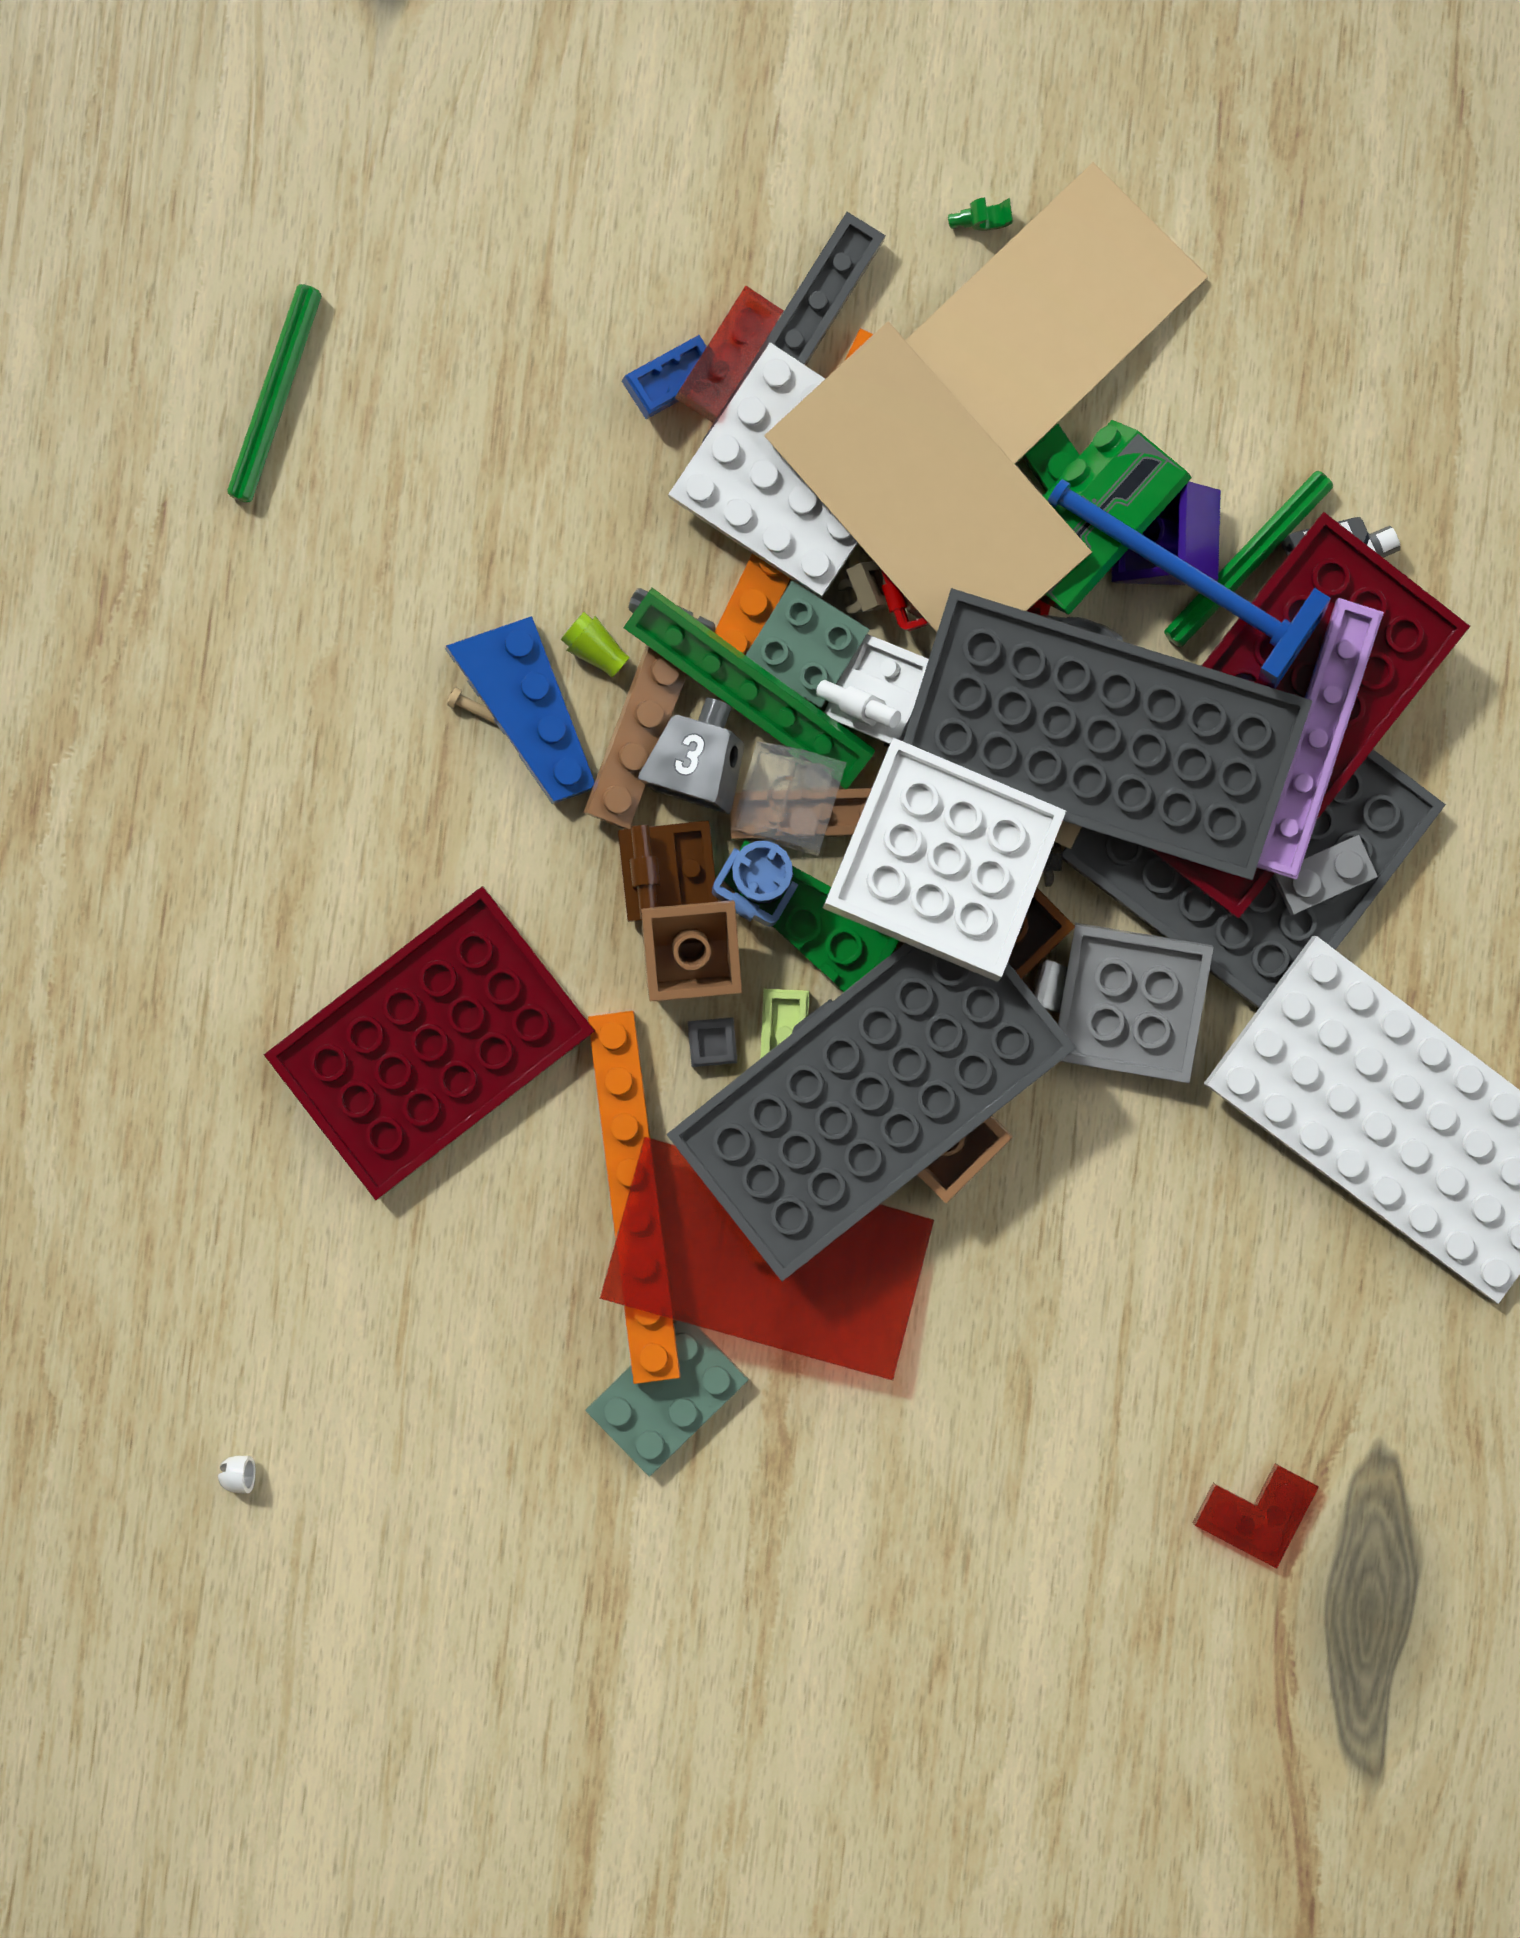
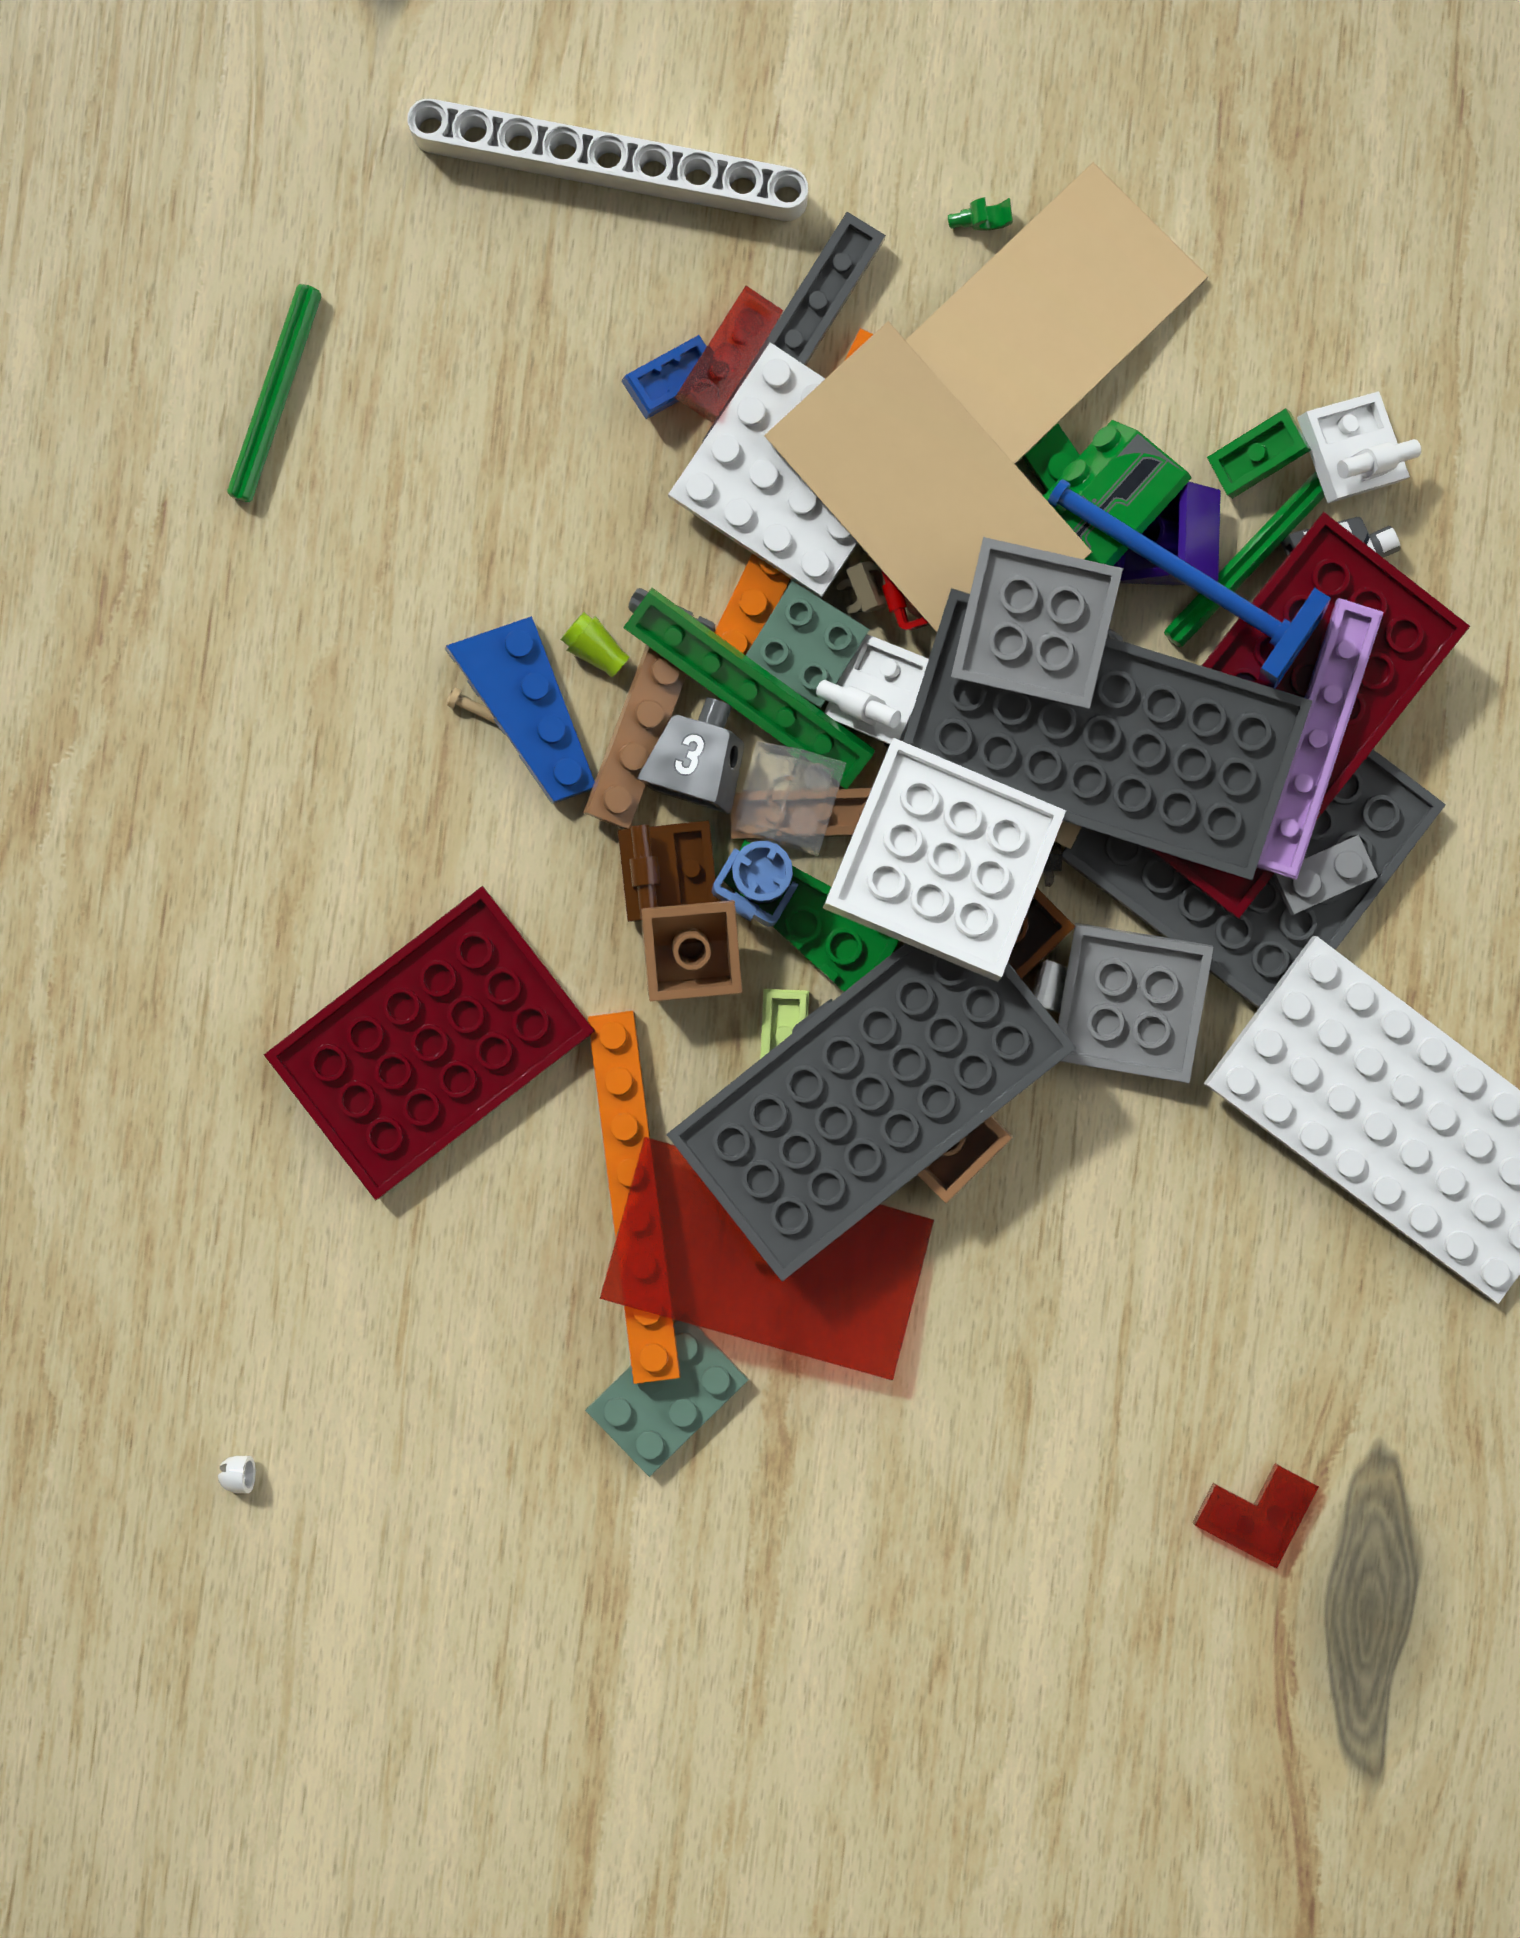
flat silver tile [688,1017,737,1067] -> none
none -> white beam [408,99,808,221]
none -> light grey plate [951,537,1123,708]
none -> green plate [1207,408,1311,499]
none -> white plate [1297,391,1421,503]

